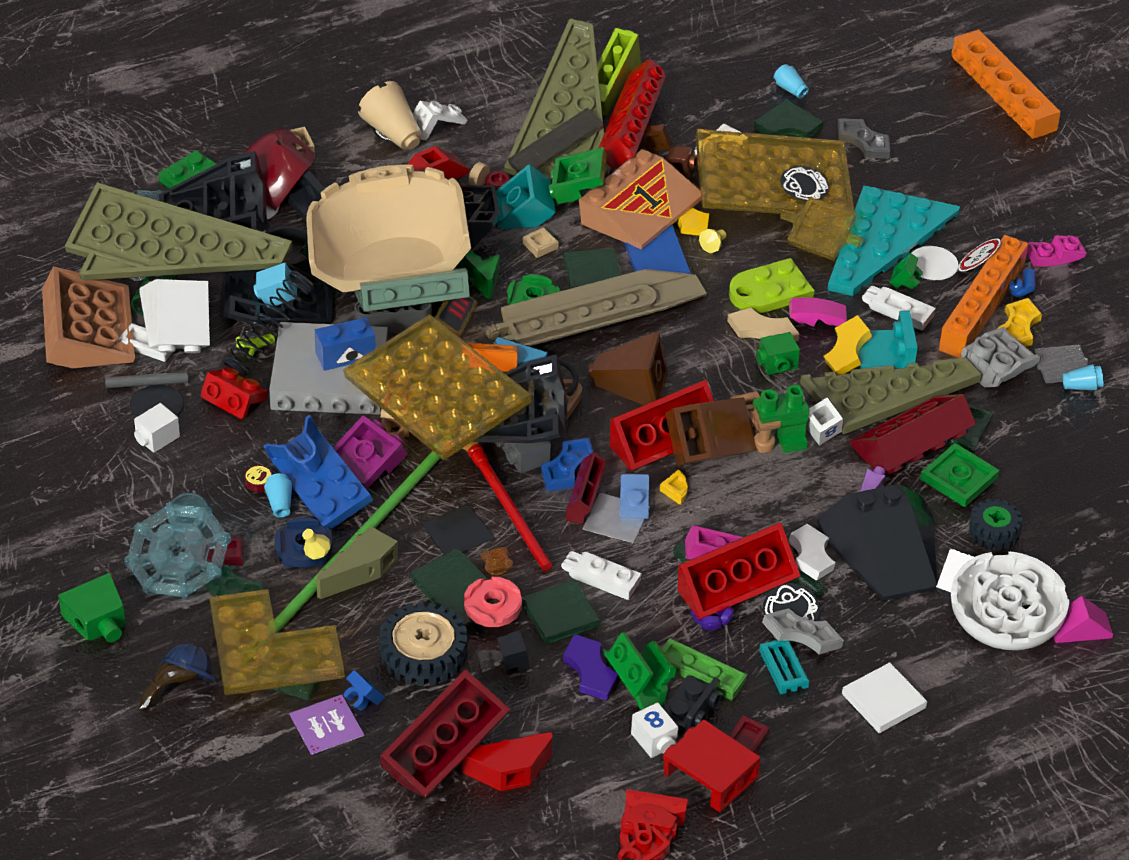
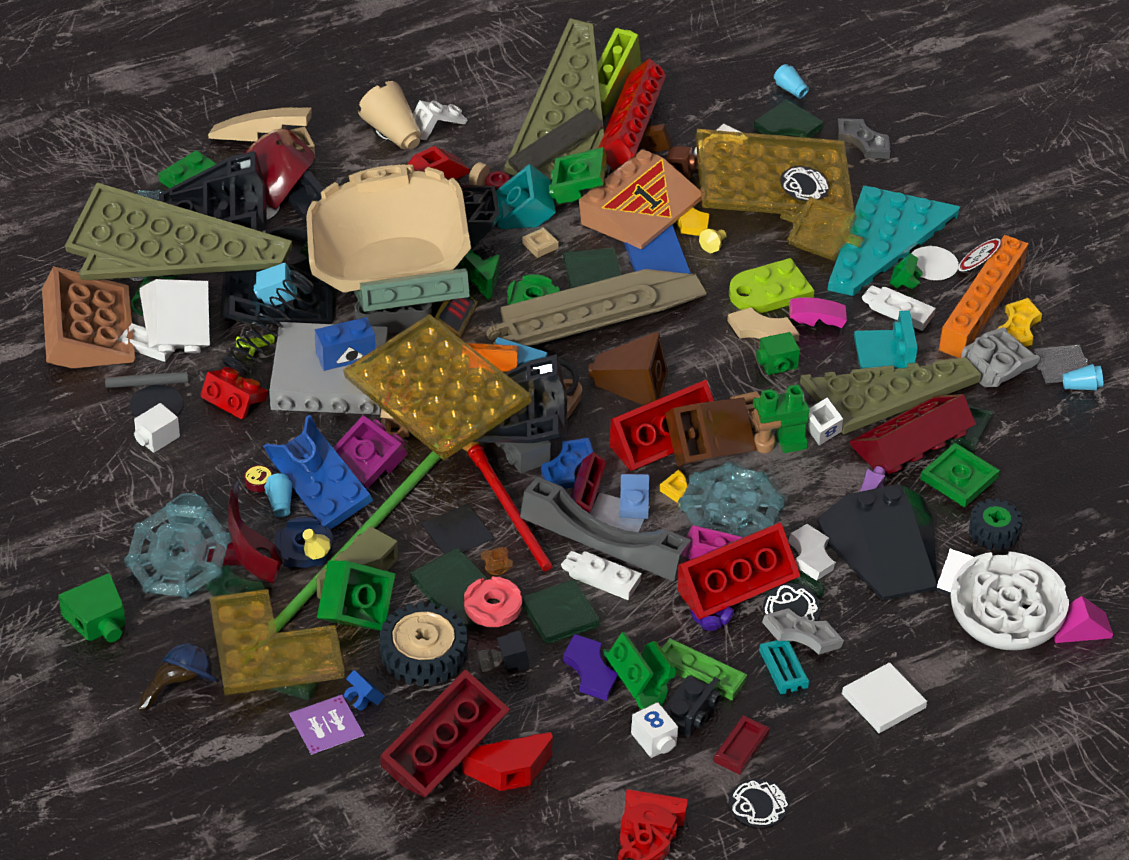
red panel [663,719,760,812] -> none
yellow tile [824,315,872,375] -> none
orange brick [952,29,1061,139] -> none
blue arm [1009,269,1036,297] -> none
dark pink slope [1027,235,1087,267] -> none
none -> tan slope [208,108,312,141]
none -> dark red piece [228,481,282,584]
none -> green slope [317,561,395,631]
none -> dark grey arch [520,477,691,582]
none -> clear light blue plate [678,462,784,537]
none -> black sticker [729,779,788,827]

